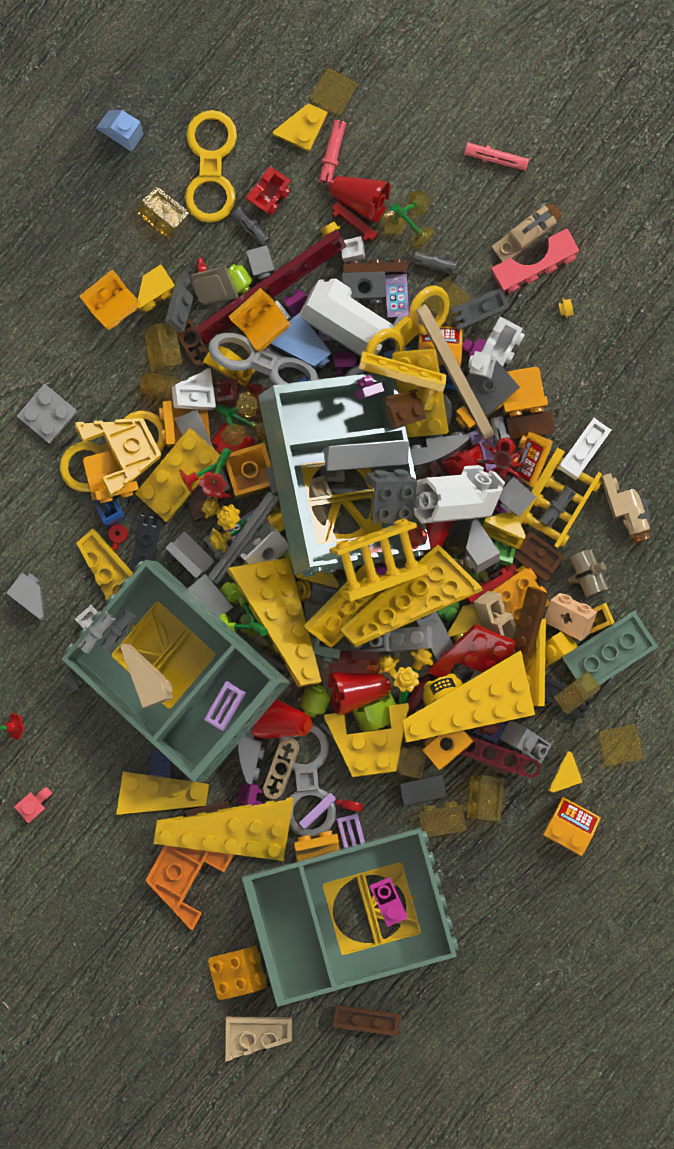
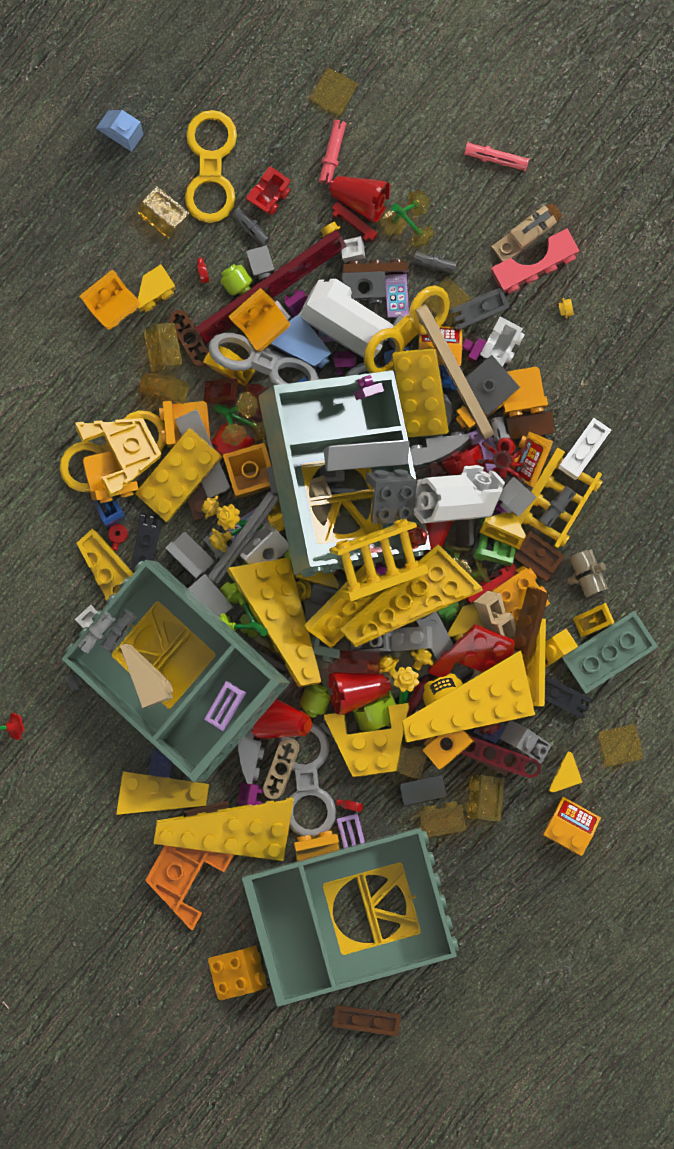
light grey slope [7,573,45,621] -> none
coral plate [14,787,53,823] -> none
light grey plate [17,383,78,444] -> none
dark grey hinge [165,272,196,333] -> none
white wing [171,368,216,410] -> none
red plant [179,448,232,498] -> none
dark tan piece [191,266,238,306] -> none
tan wing [225,1017,292,1062] -> none
yellow wing [273,104,328,152] -> none
lavender tile [299,793,336,829] -> none
yellow piece [359,351,446,410] -> none
dark pink slope [370,877,408,927] -> none
reddish brown plate [382,389,427,429] -> none
light grey slope [464,519,500,573] -> none
white brick [468,351,496,379] -> none
light nougat brick [544,593,597,641] -> none
clear yellow slope [553,671,601,715] -> none
tan plate [601,473,651,543] -> none

